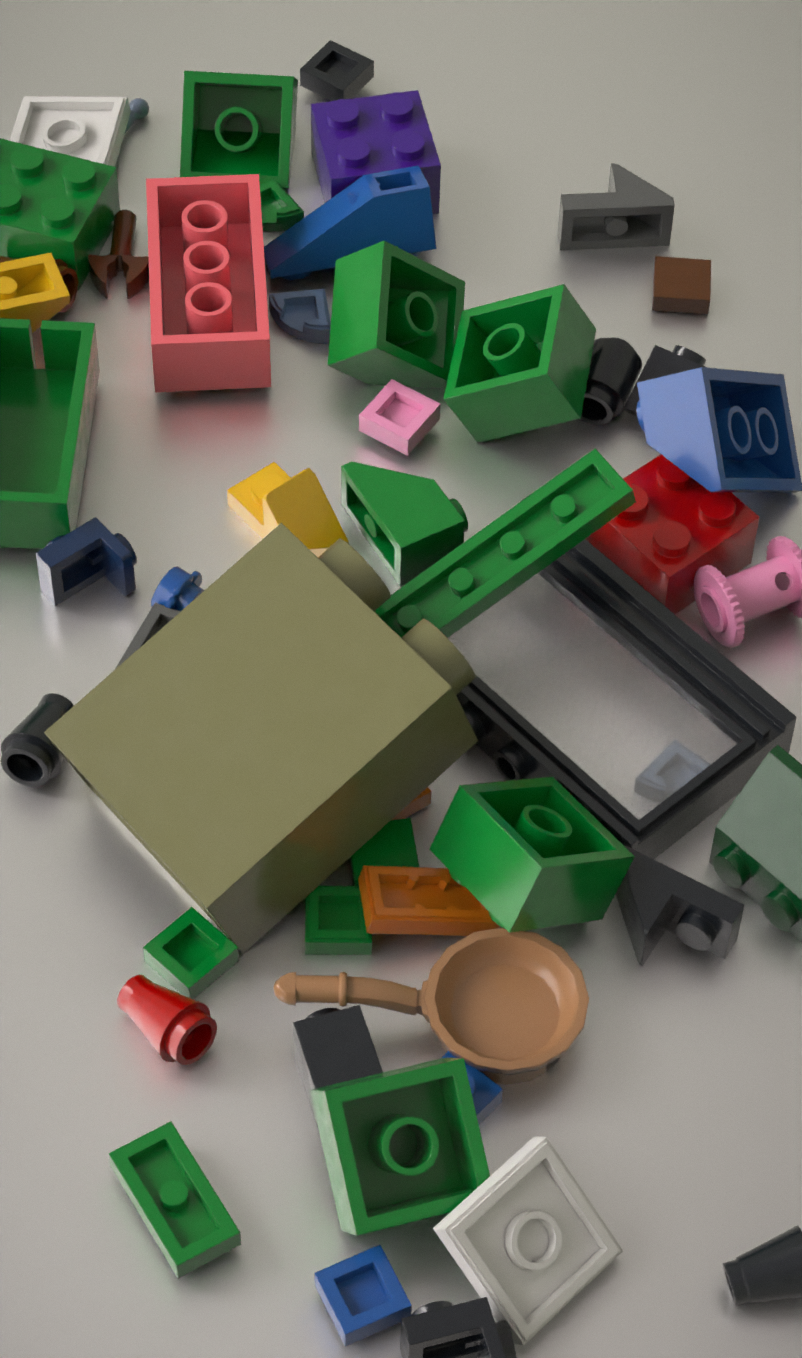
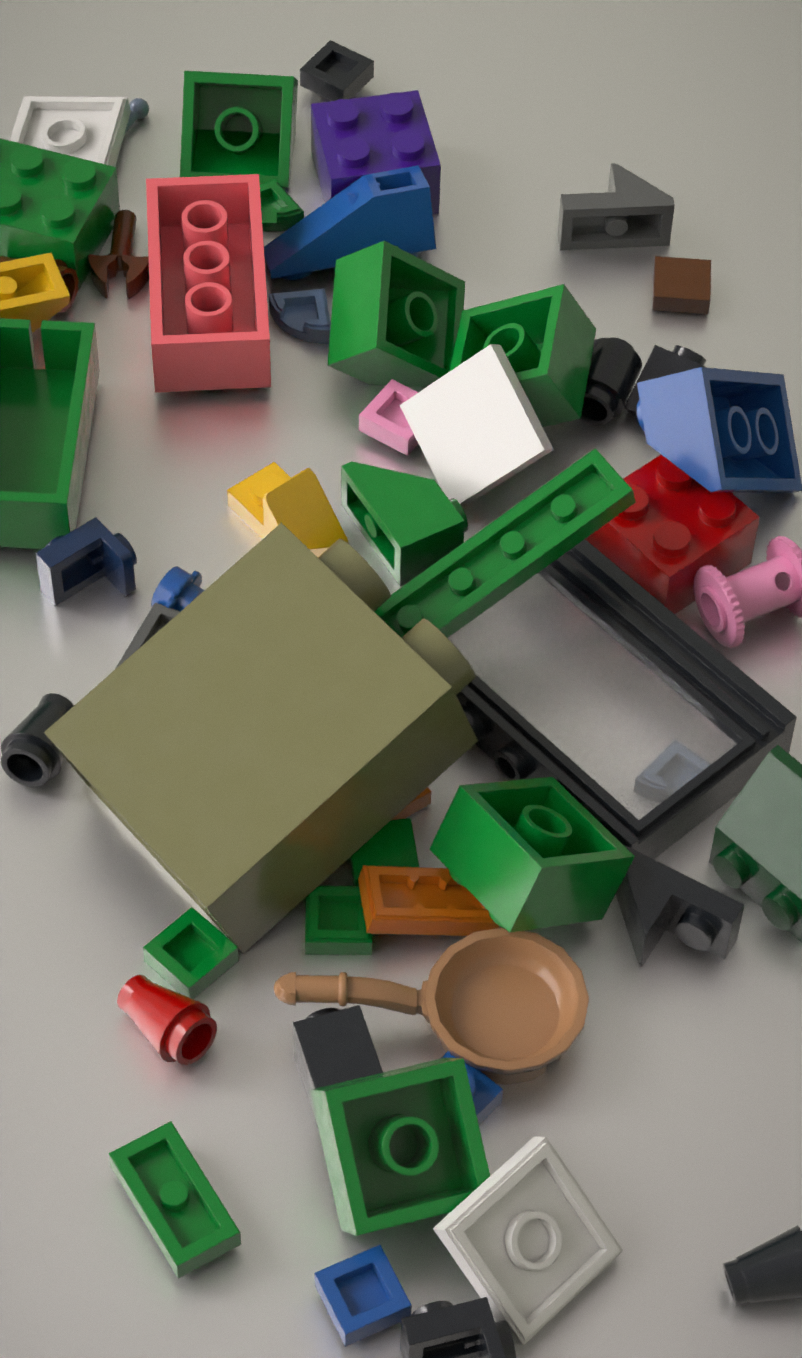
none -> white tile [400,344,554,508]

